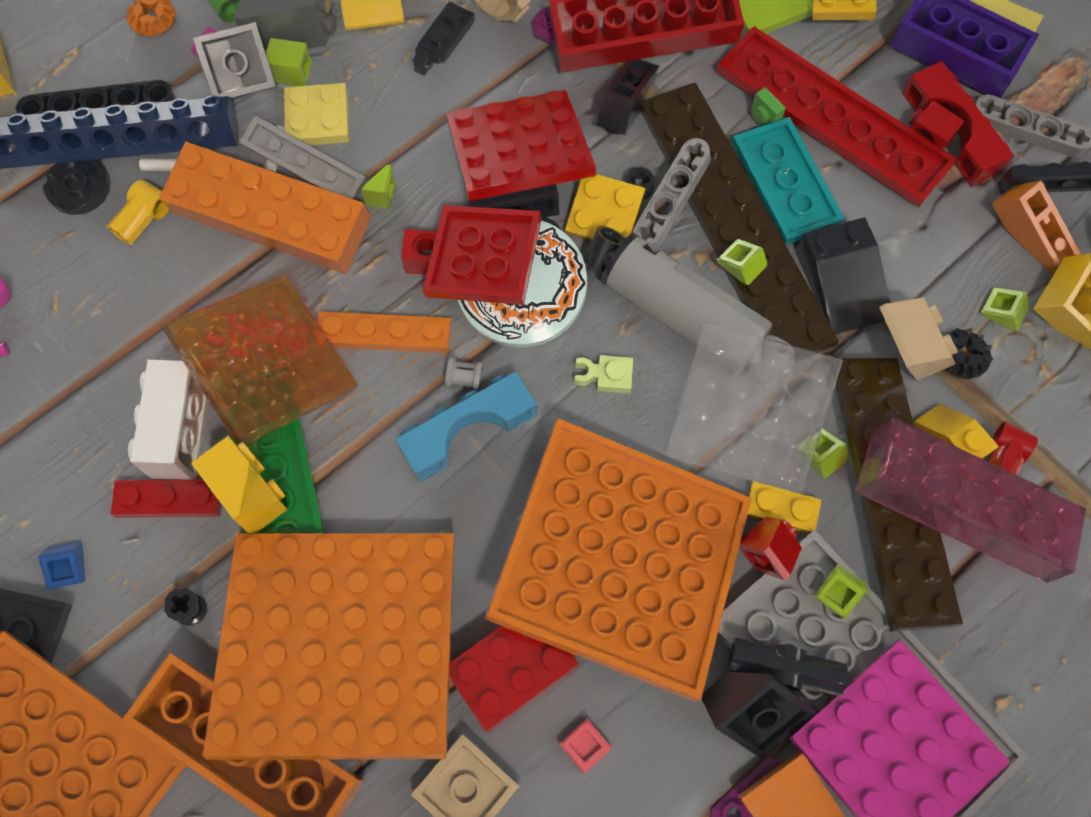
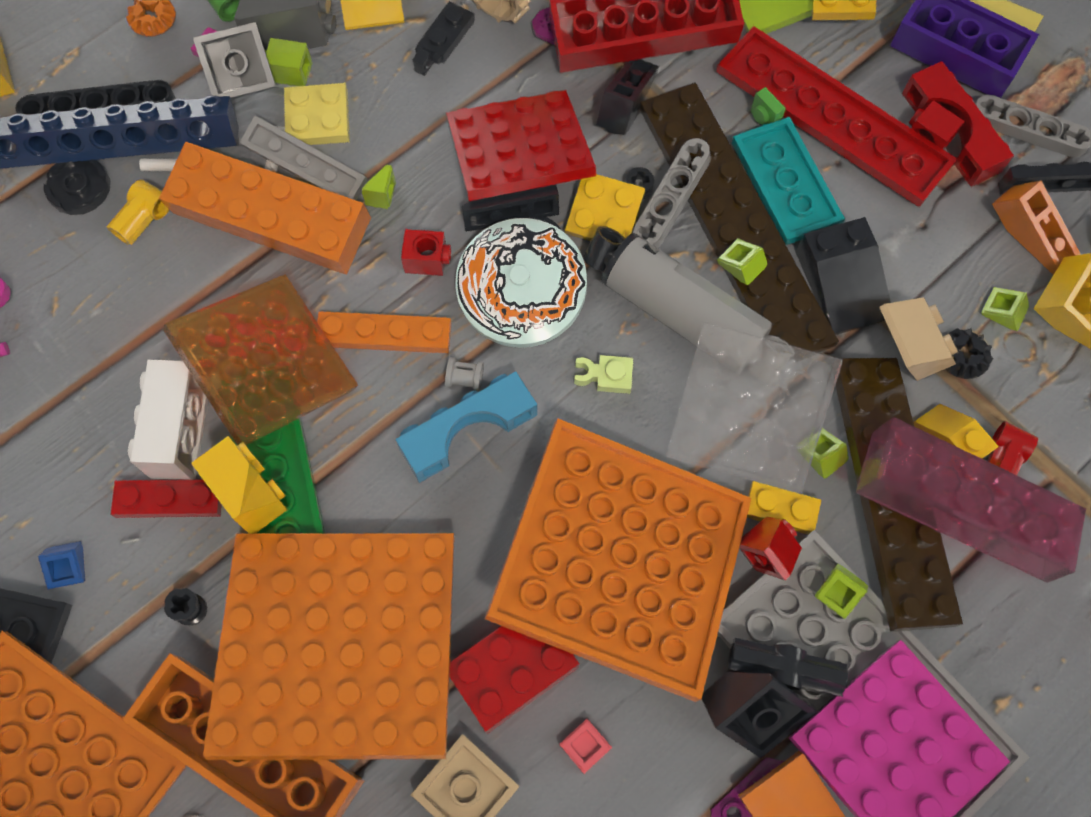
red plate [423,205,542,305] -> none

